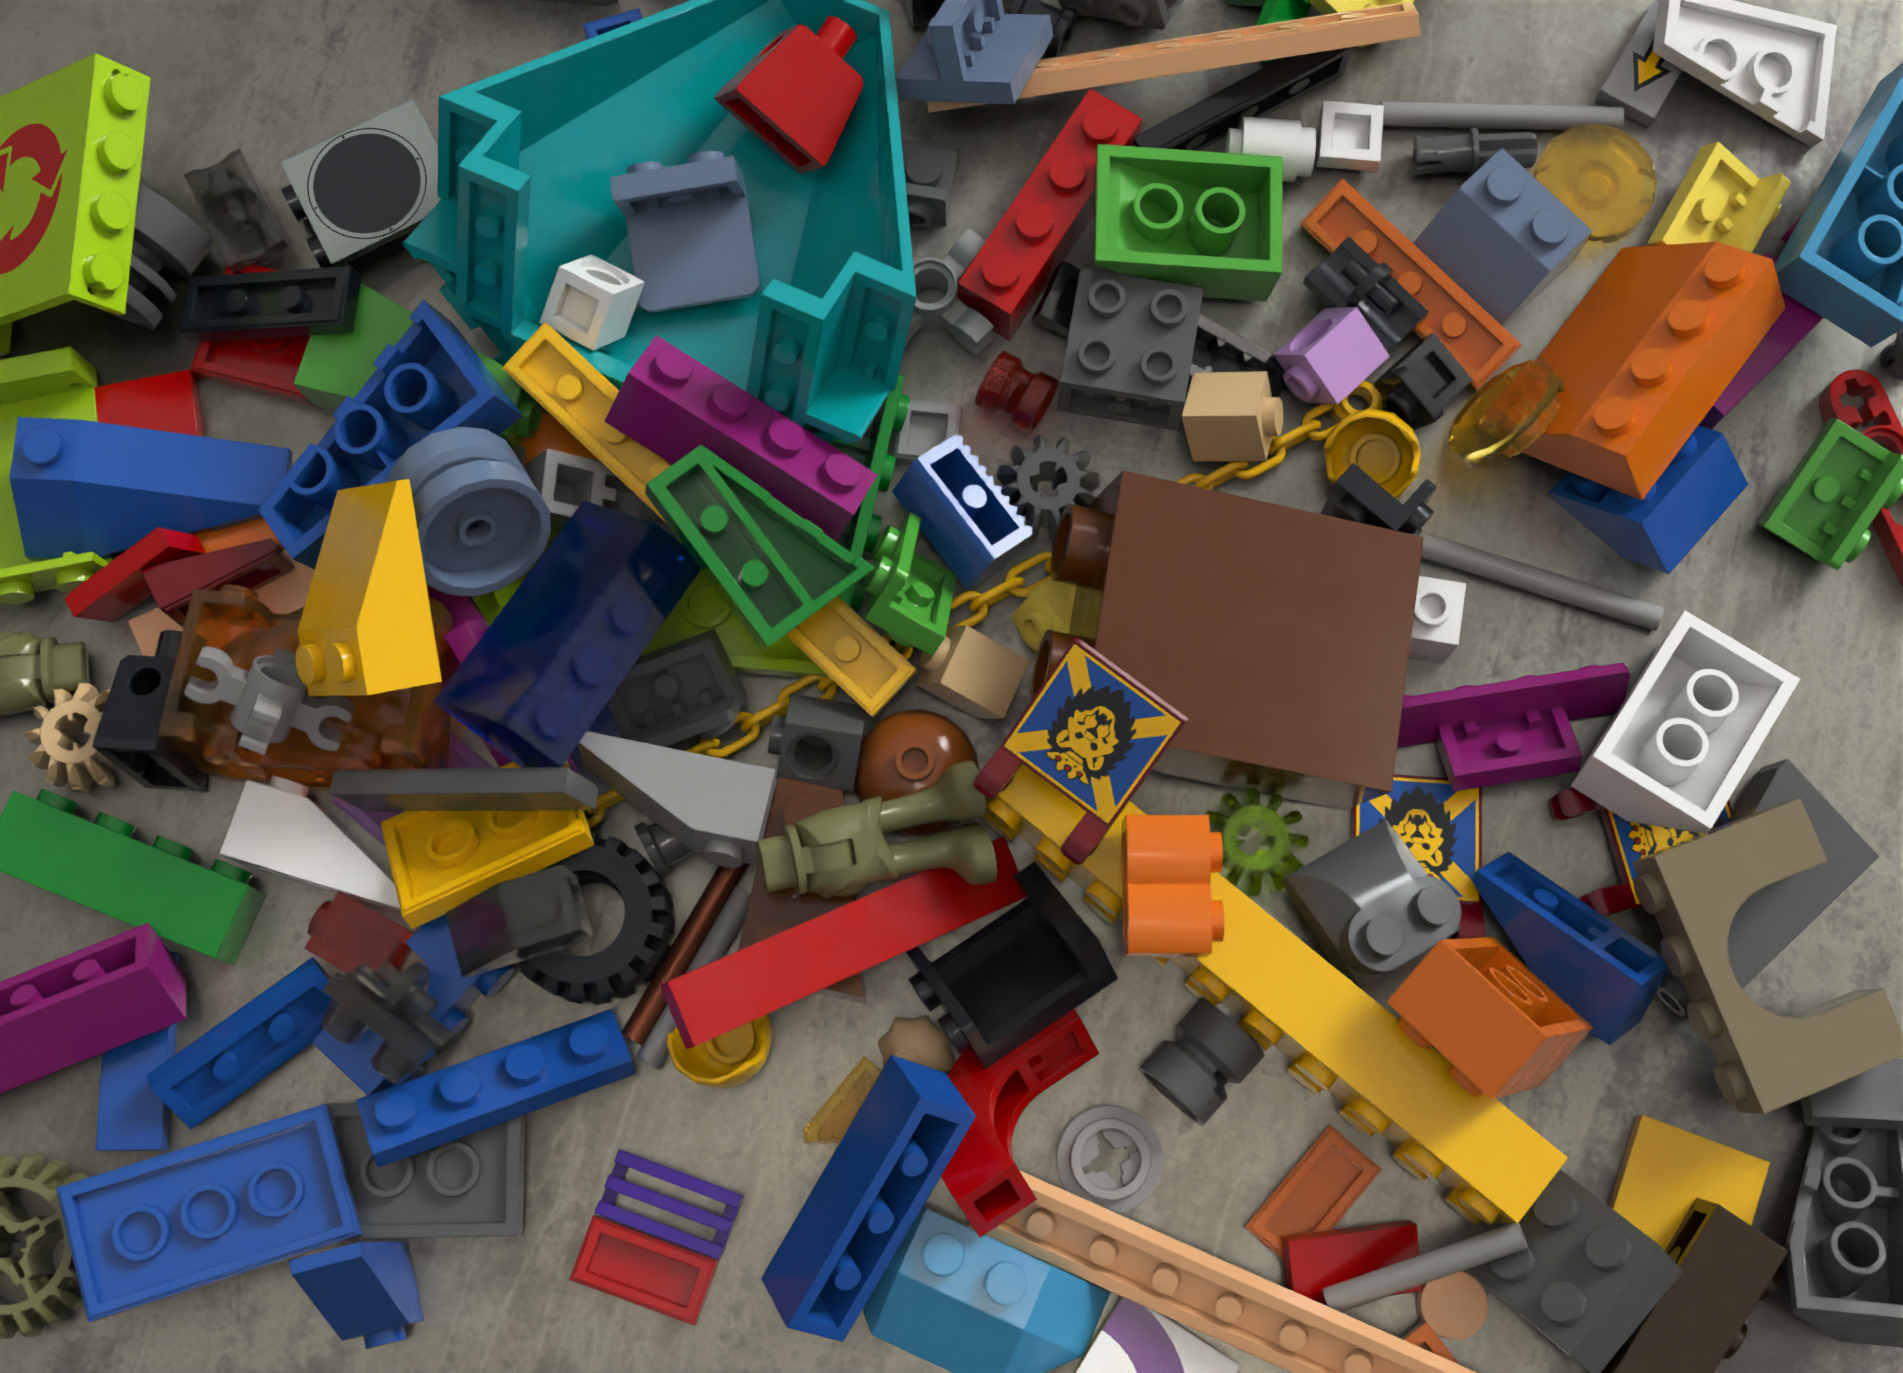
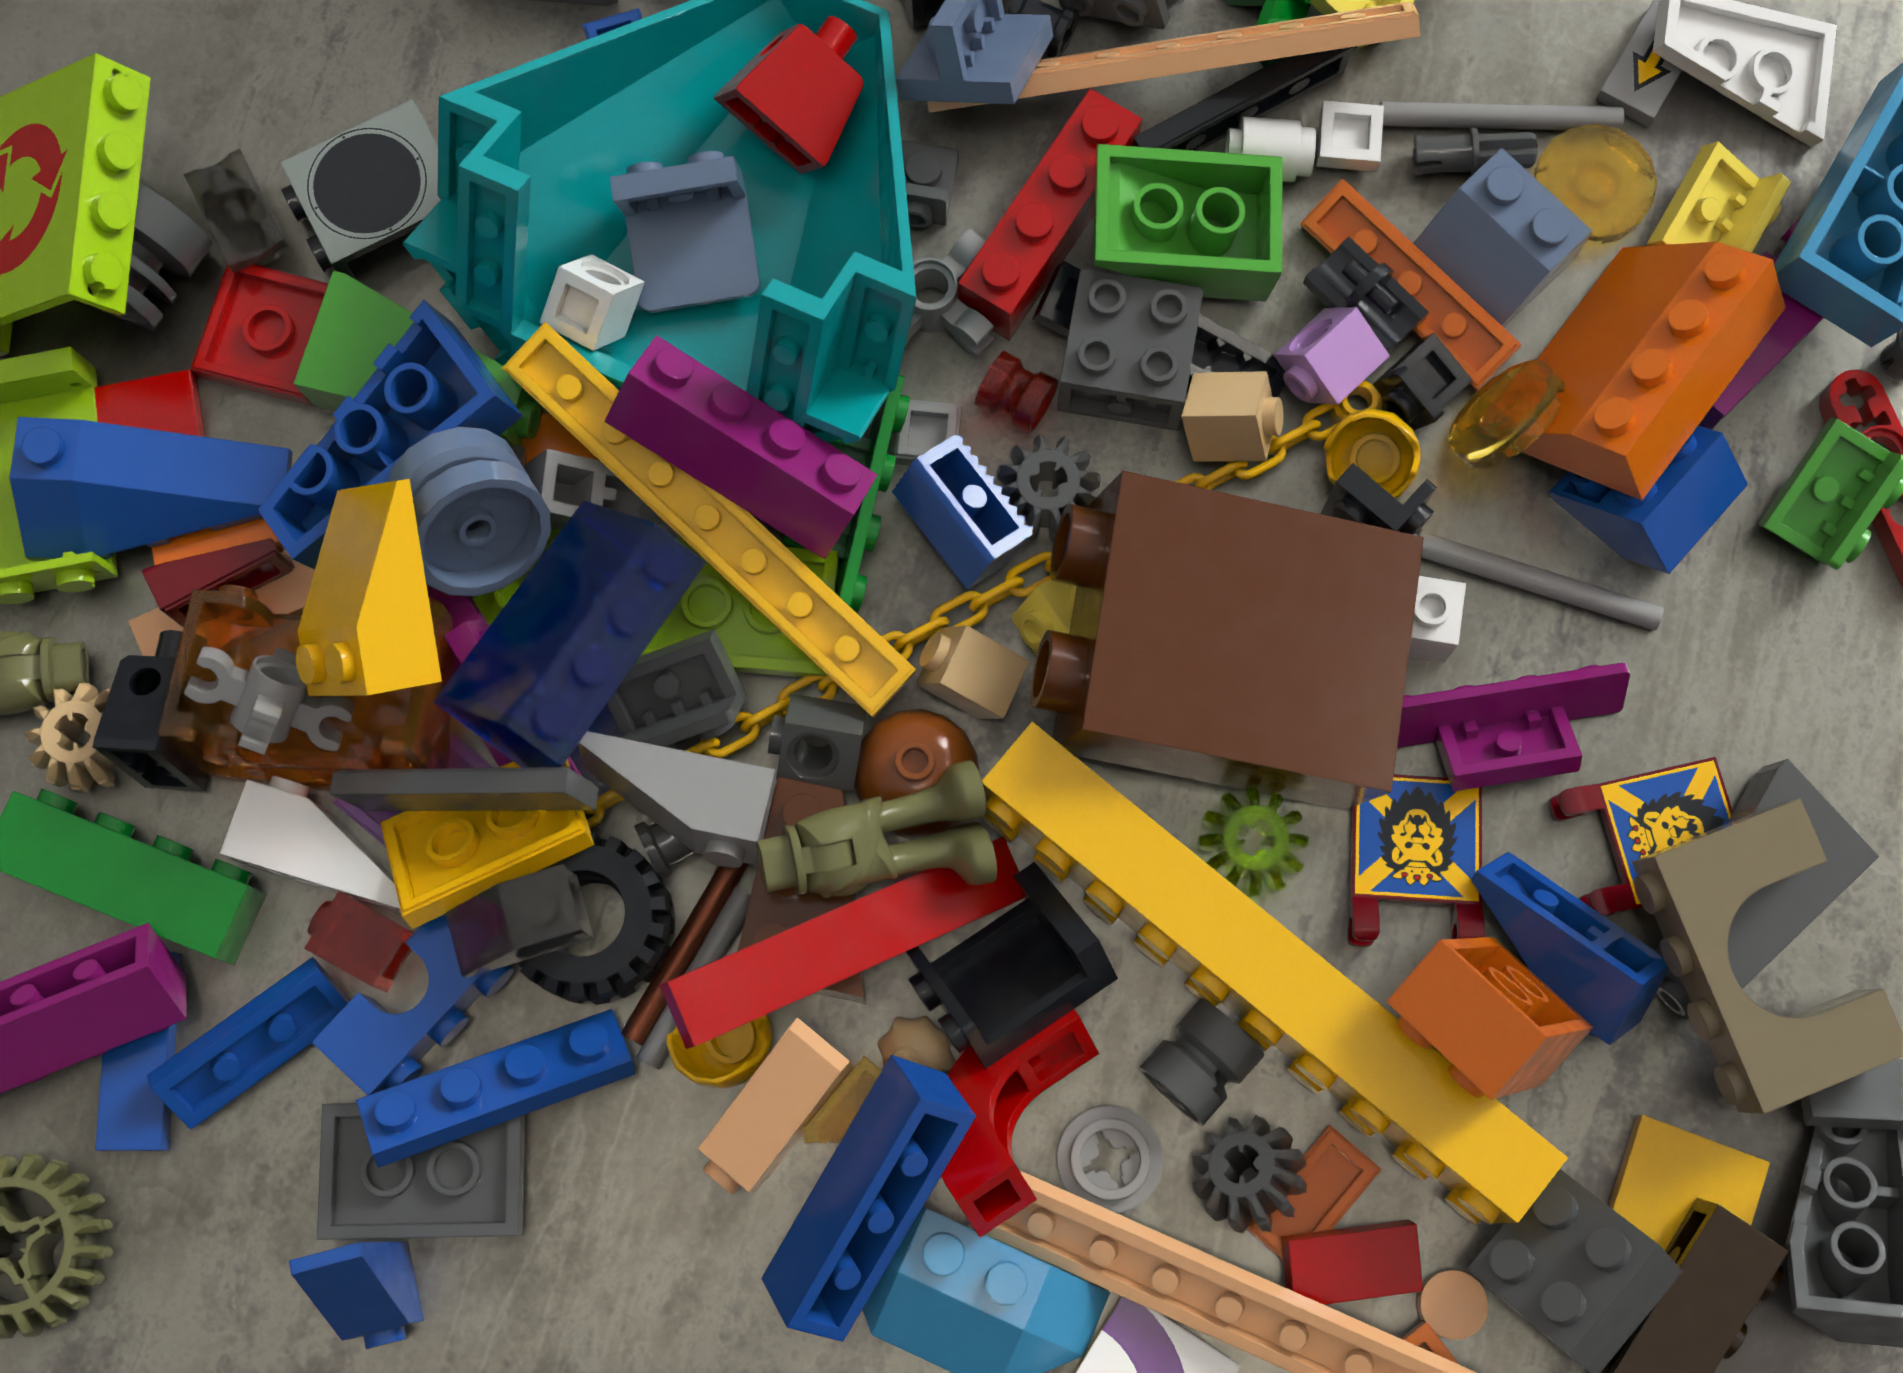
blue tile [56,1104,363,1322] -> none
red tile [64,527,206,623] -> none
black tile [179,266,362,342] -> none
clear smoke hips [321,961,456,1083] -> none
red tile [569,1215,720,1325] -> none
dark purple tile [594,1149,744,1260] -> none
green wedge [645,445,876,651] -> none
bright green bracket [863,512,956,656] -> none
flag [974,637,1188,865] -> none
orange brick [1122,815,1224,957] -> none
dark grey slope [1281,820,1462,989] -> none
light grey bar [1323,1223,1528,1312] -> none
white slope [1571,610,1800,834] -> none
none -> light nougat slope [698,1017,856,1195]
none -> dark grey gear [1192,1115,1307,1233]

